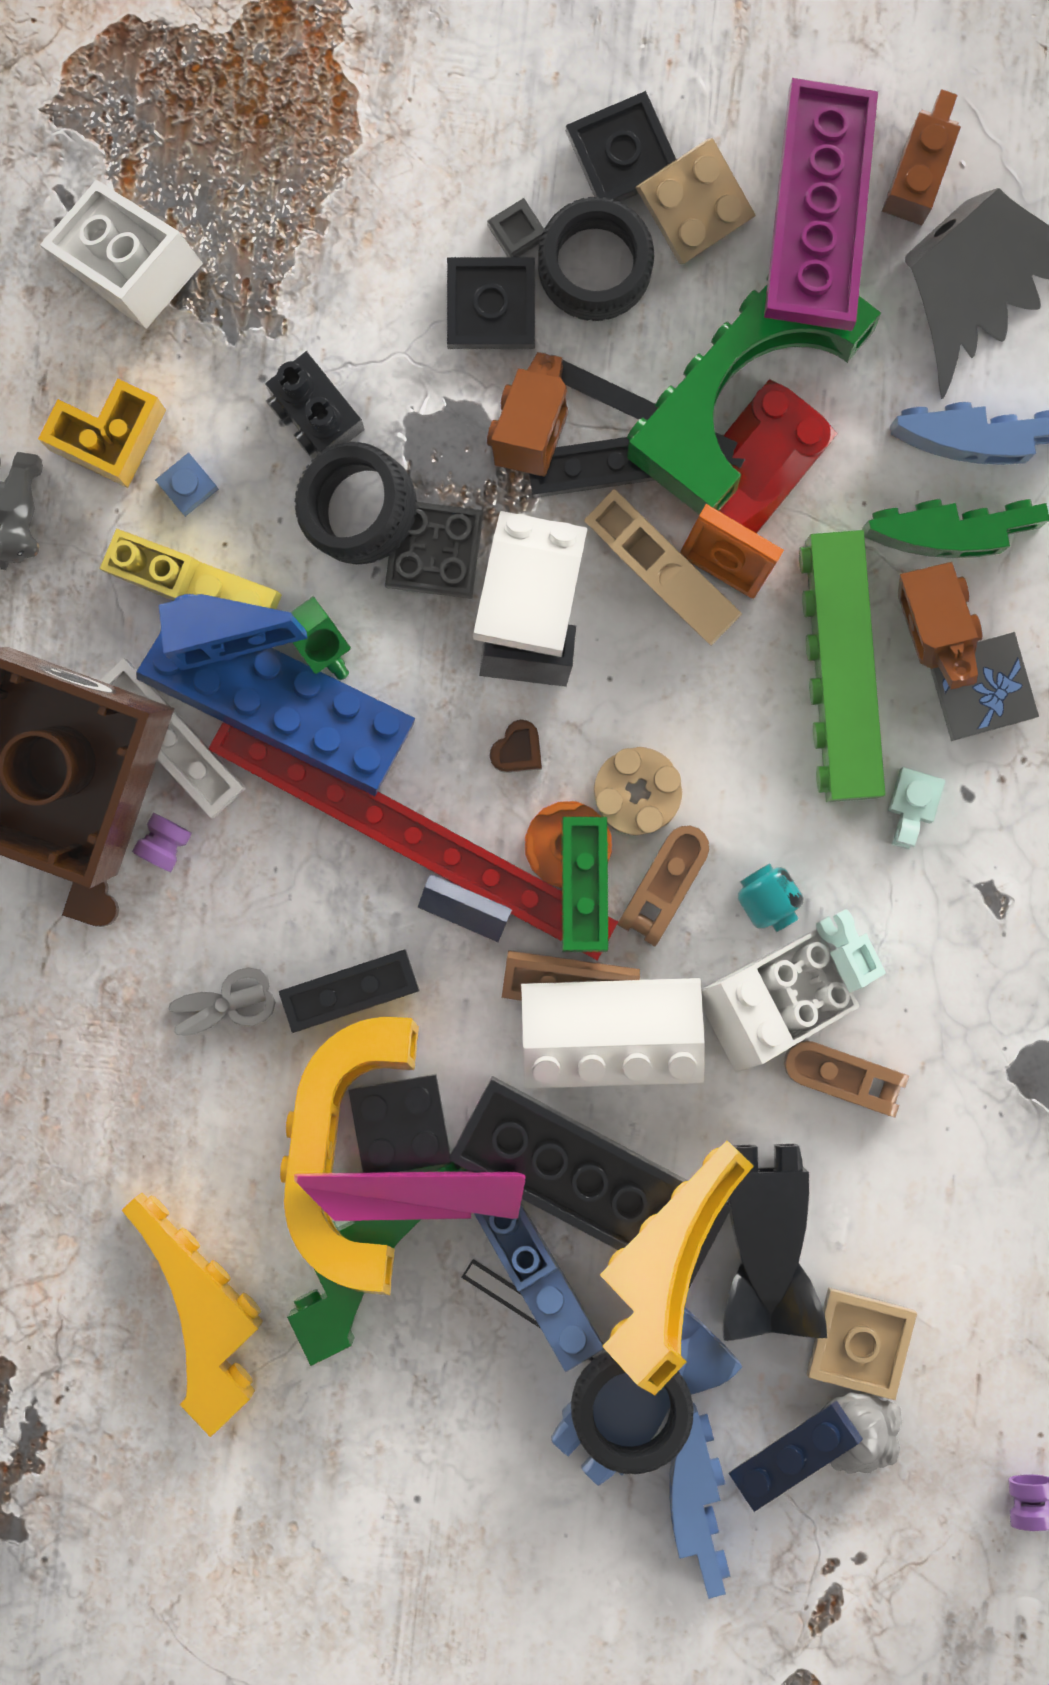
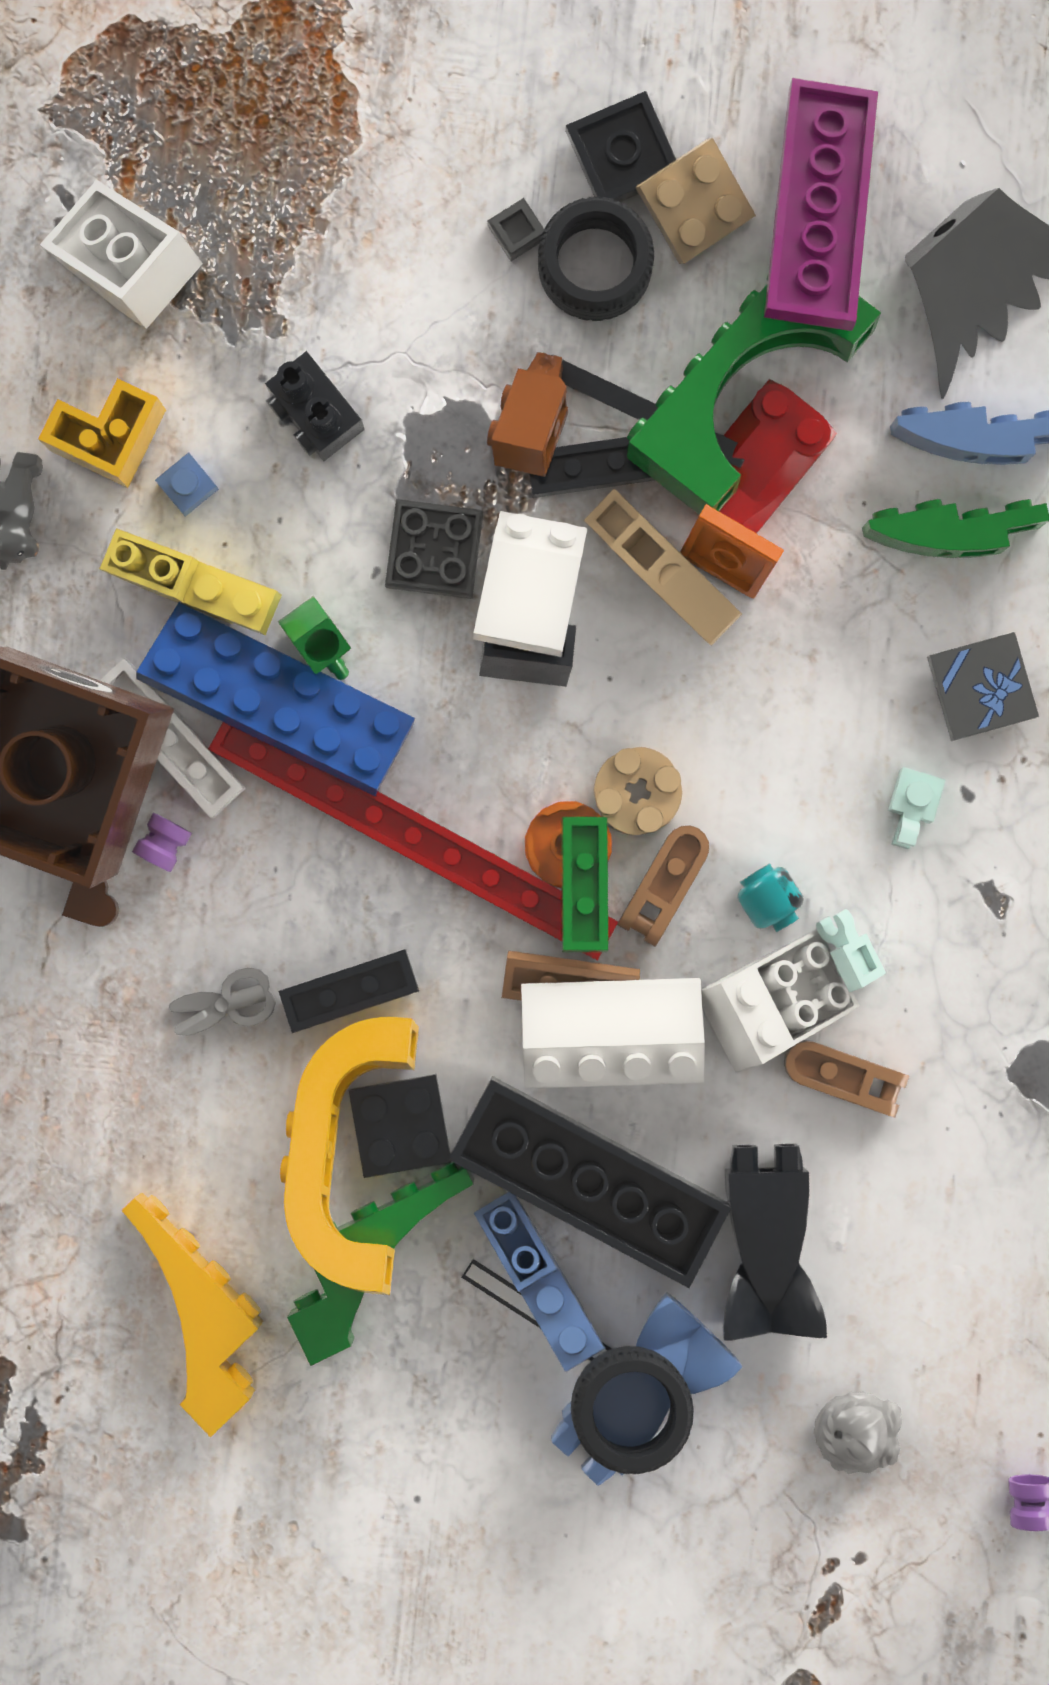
blue slope [159,594,307,670] -> none
black tyre [294,442,417,565] -> none
dark pink wedge [294,1171,525,1221] -> none
dark blue tile [418,875,512,942] -> none
black plate [447,257,535,349] -> none
reddish brown tile [490,720,542,773] -> none
yellow arch [600,1141,754,1396] -> none
medium blue slope [669,1403,731,1599] -> none
dark blue plate [728,1400,863,1512] -> none
bright green brick [799,530,886,802] -> none
tan plate [806,1287,917,1400] -> none
dark orange hinge [881,89,961,226] -> none
dark orange hinge [898,562,983,689] -> none

